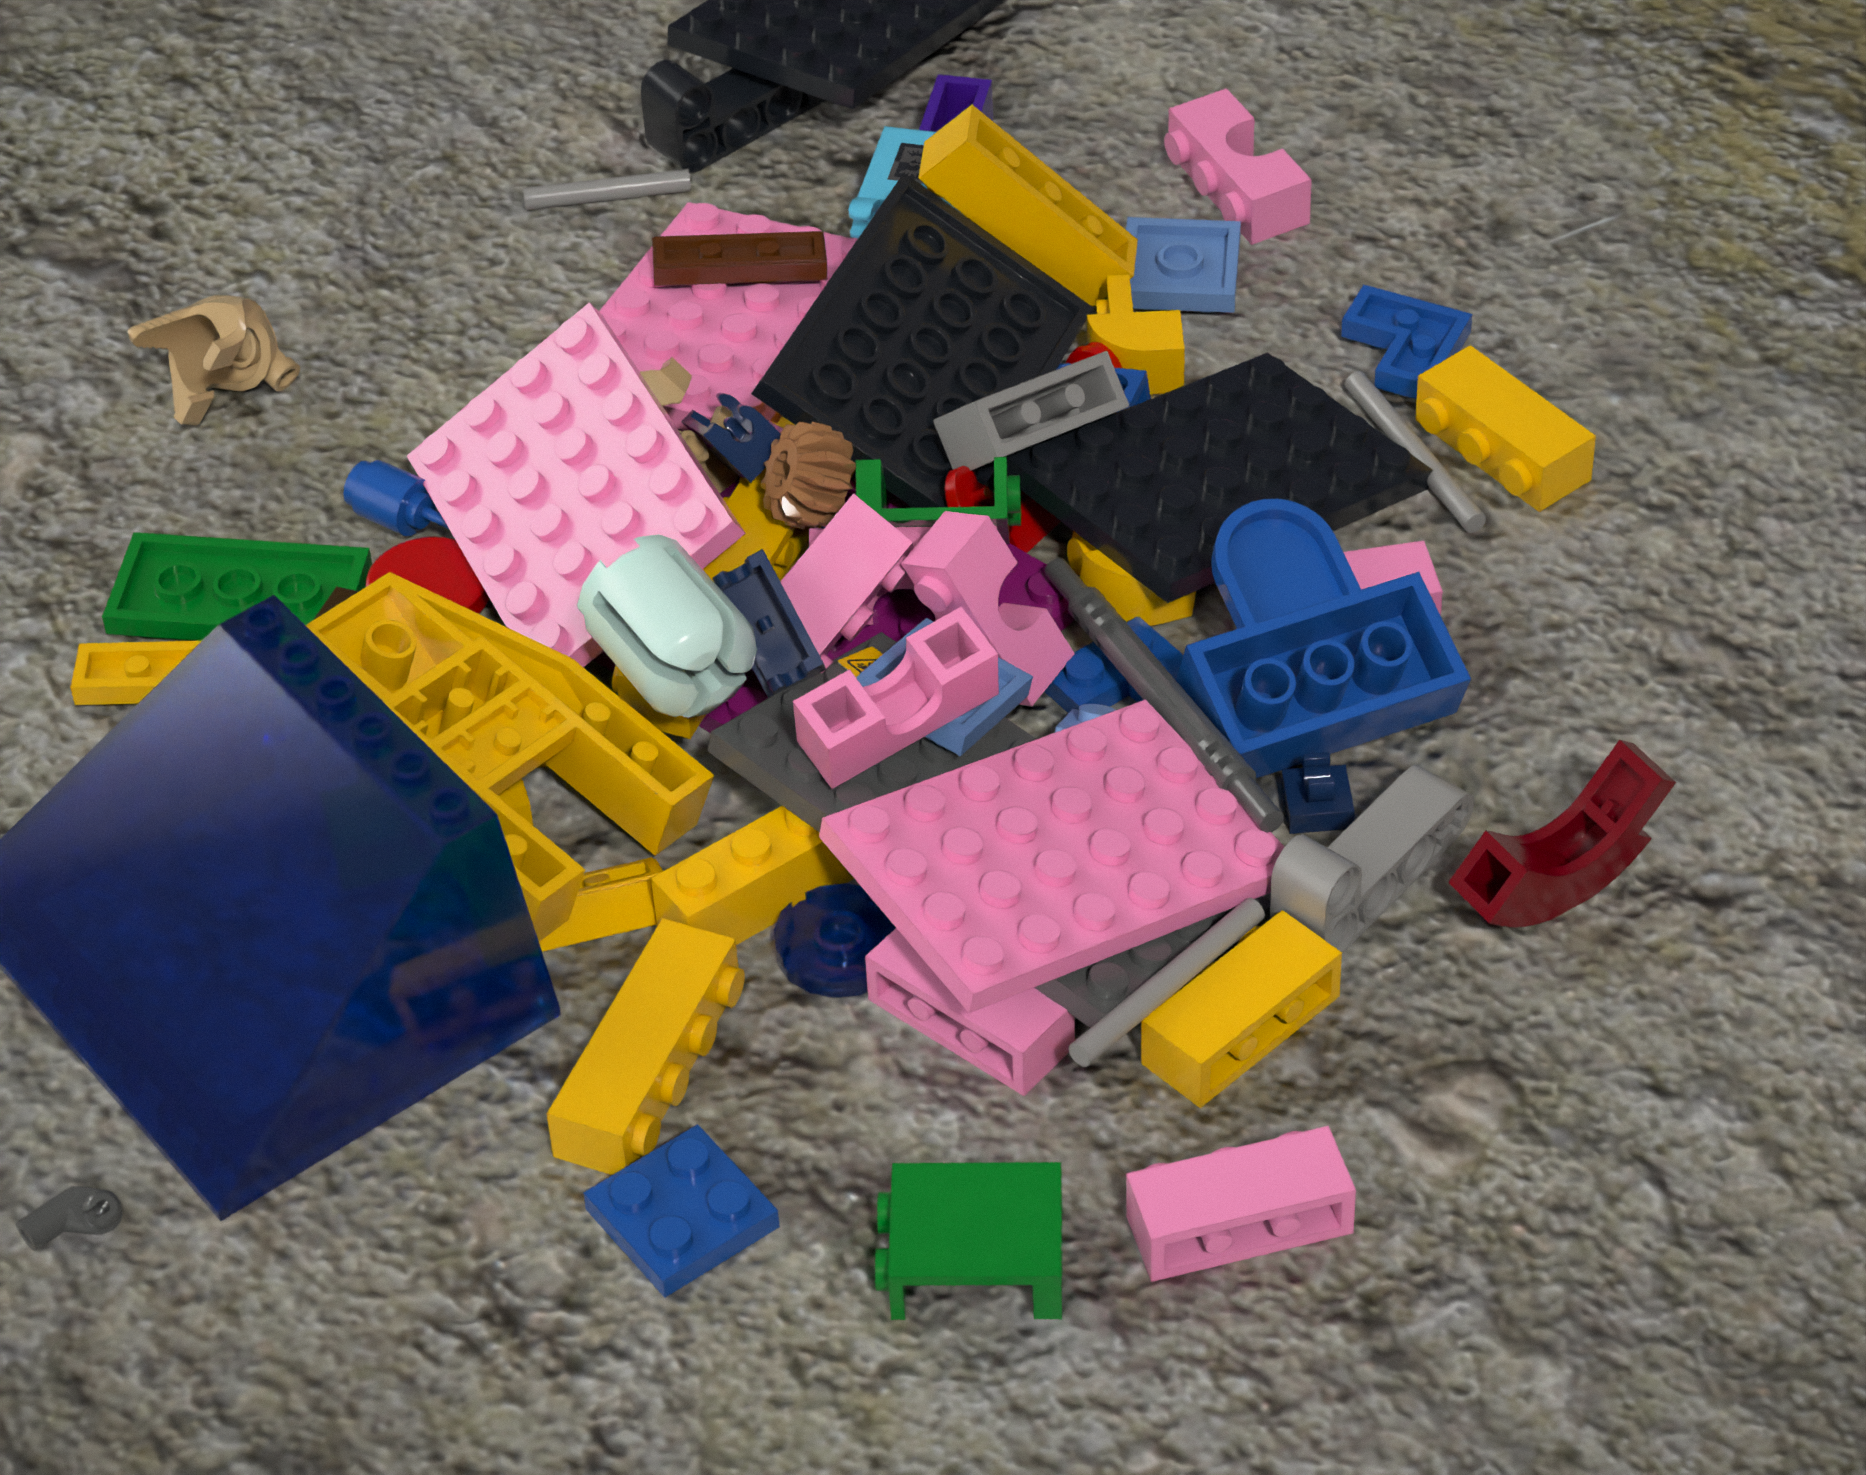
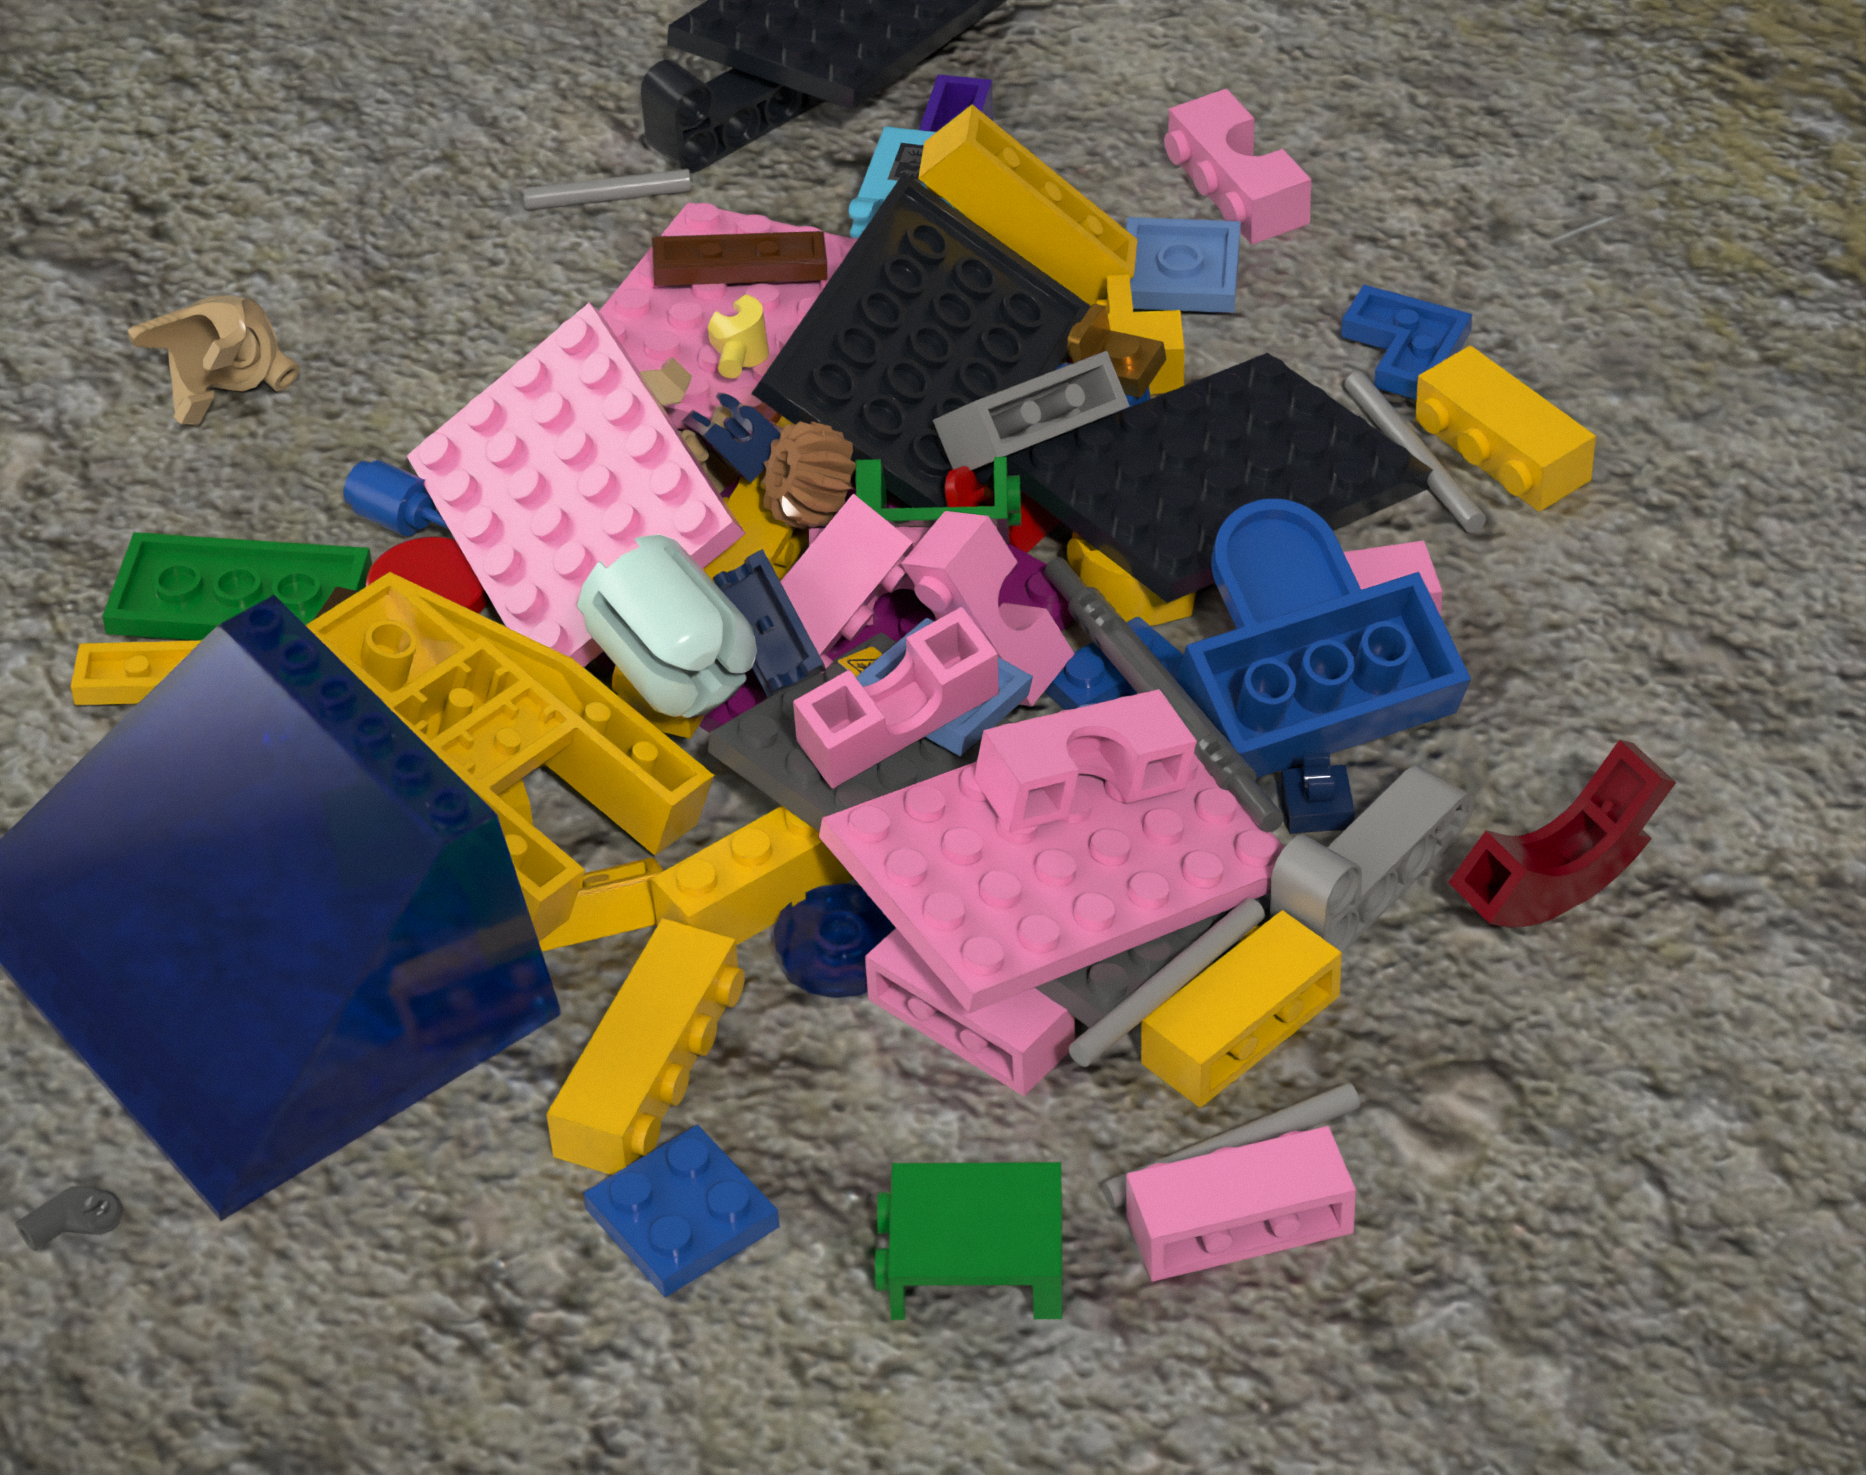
none -> light yellow piece [708,294,769,378]
none -> bright pink arch [974,689,1197,832]
none -> pearl gold bracket [1067,304,1167,398]
none -> light grey bar [1102,1083,1360,1208]

